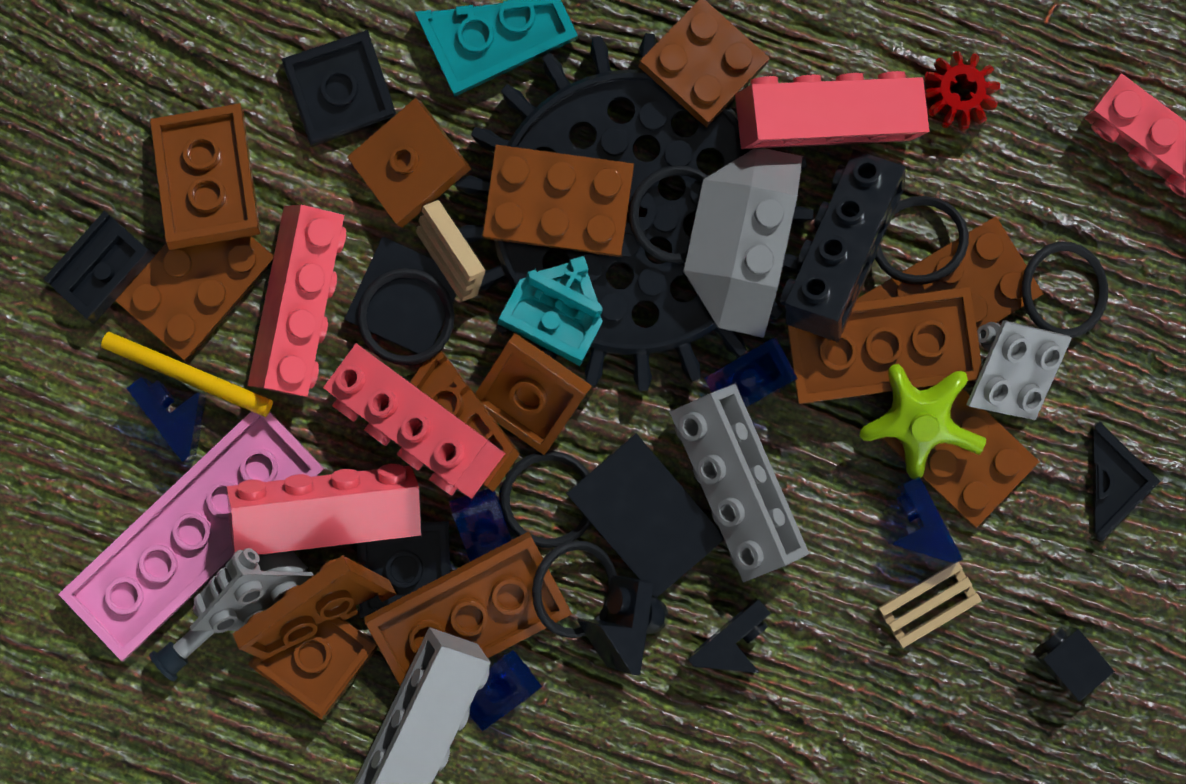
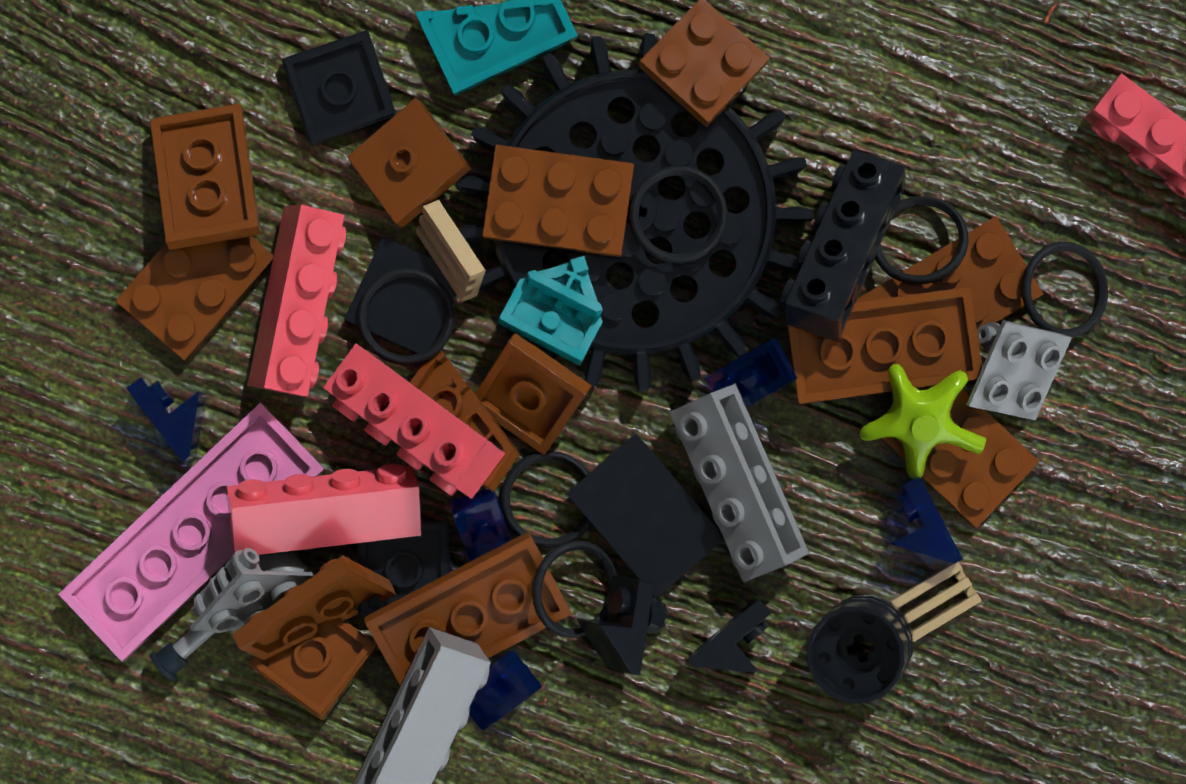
black plate [44,211,155,324] -> none
yellow bar [101,332,273,417] -> none
light grey wedge [683,148,803,338] -> none
coral brick [735,71,930,149] -> none
red gear [923,51,1000,131] -> none
black brick [1035,627,1115,702] -> none
black tile [1092,421,1161,542] -> none
none -> black wheel [807,595,914,703]

